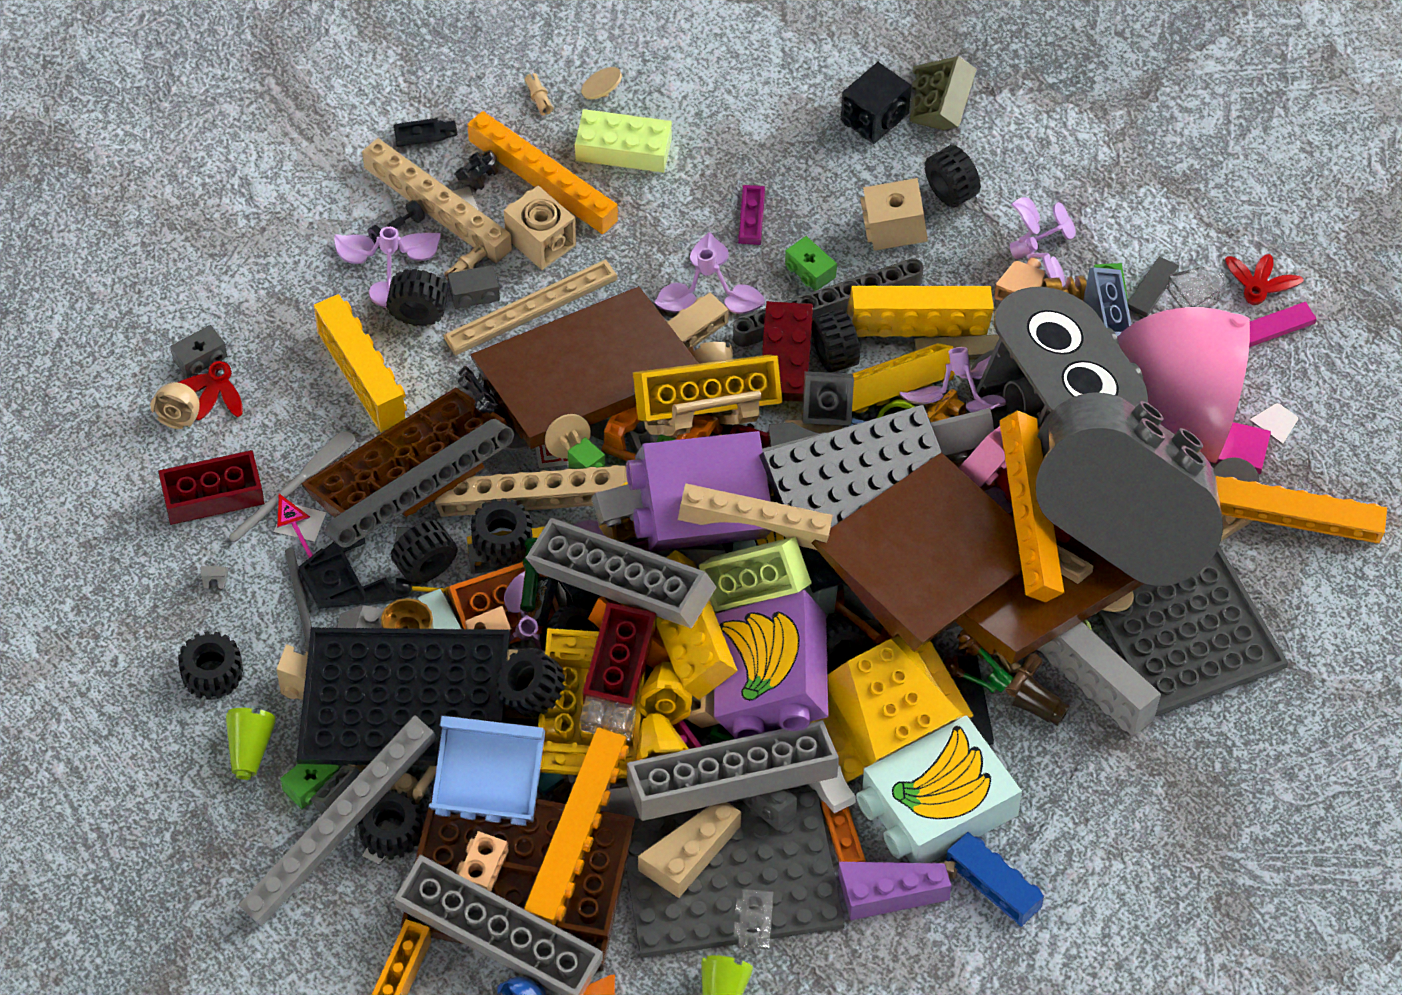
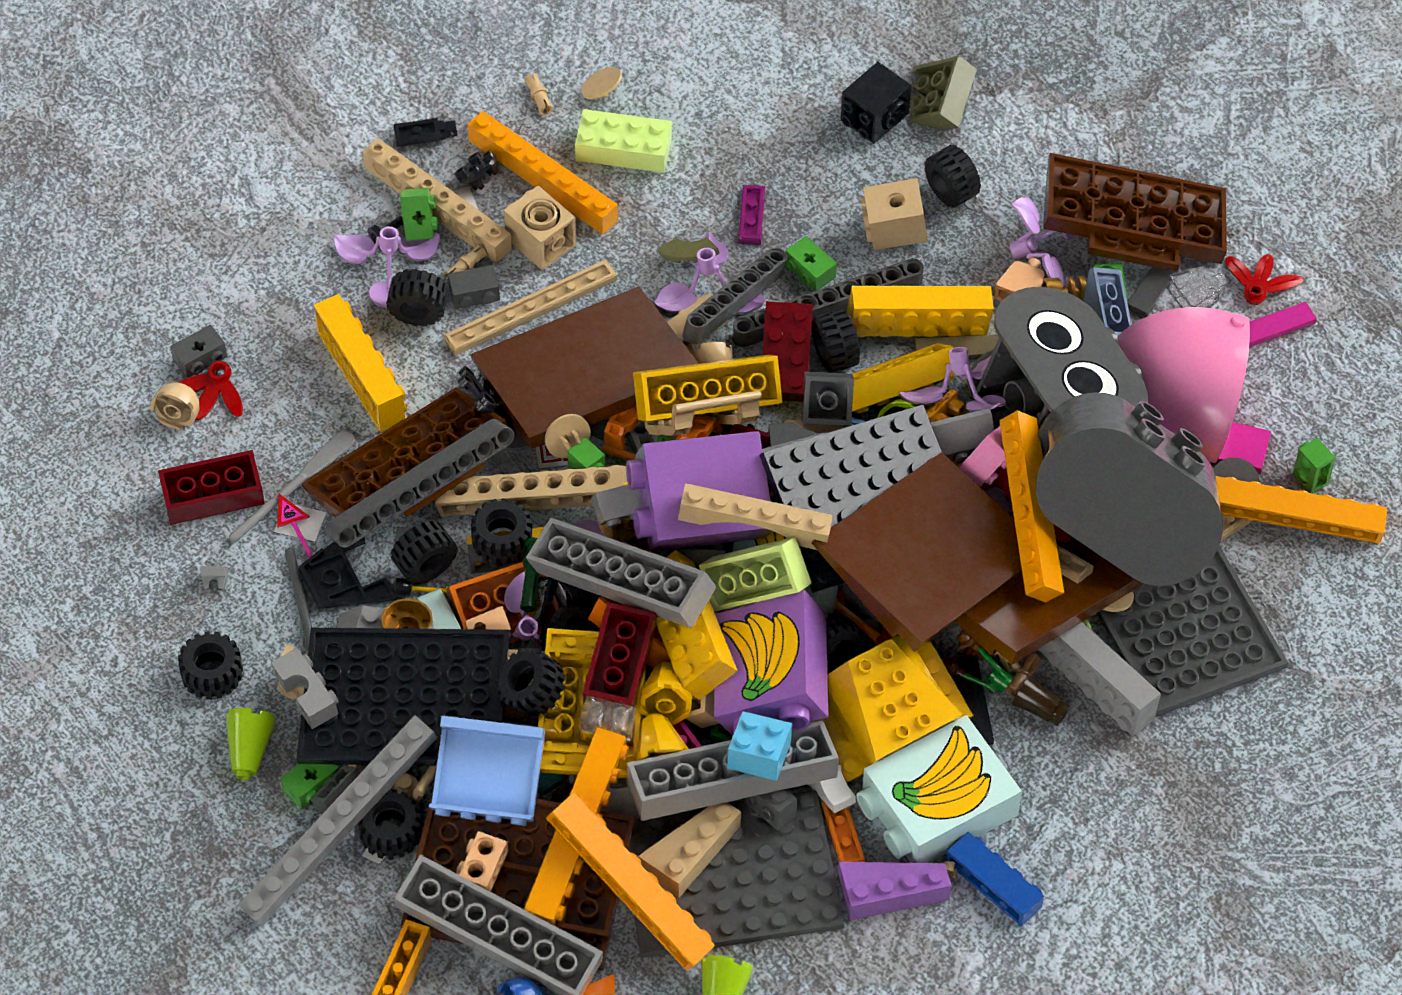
clear brick [734,889,774,950] -> none
white sticker [1250,403,1298,443] -> none
none -> light grey arch [271,648,339,729]
none -> bright green brick [400,188,438,241]
none -> light orange brick [546,792,715,971]
none -> olive tile [657,237,720,263]
none -> dark grey beam [682,248,787,344]
none -> medium azure brick [727,711,792,781]
none -> reddish brown slope [1043,153,1227,272]
none -> bright green brick [1292,438,1336,494]

